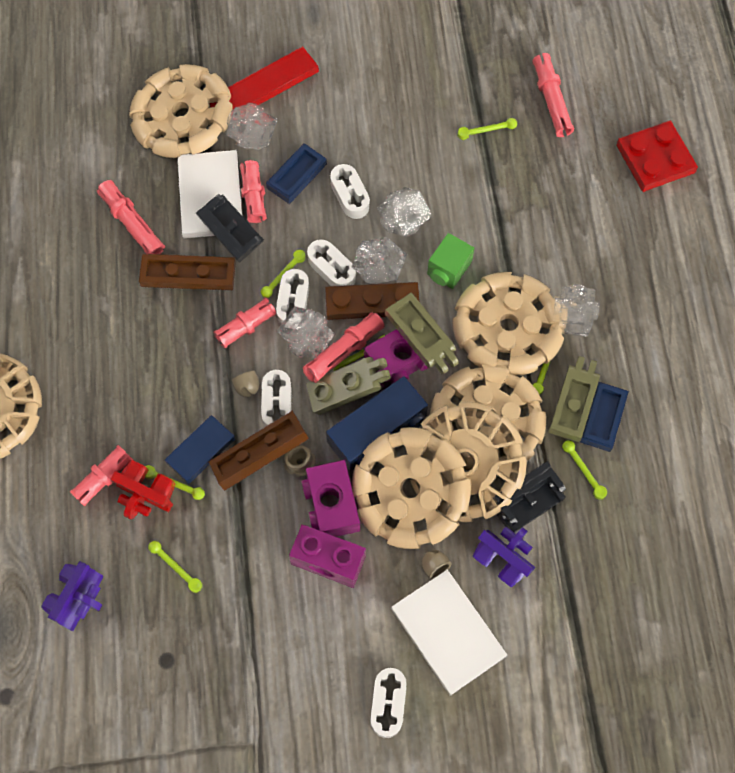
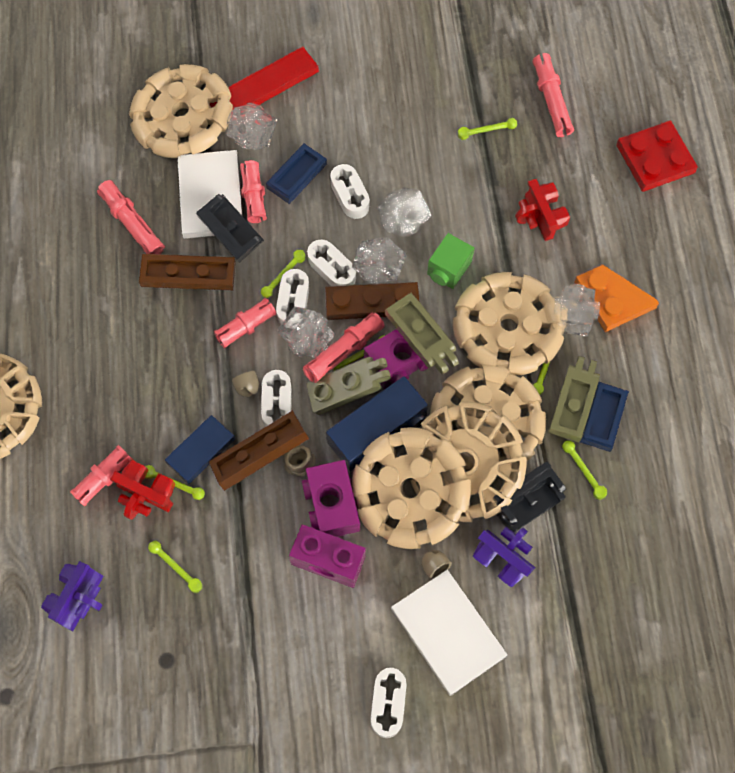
none -> red hips [515,179,570,241]
none -> orange wing [574,265,659,332]

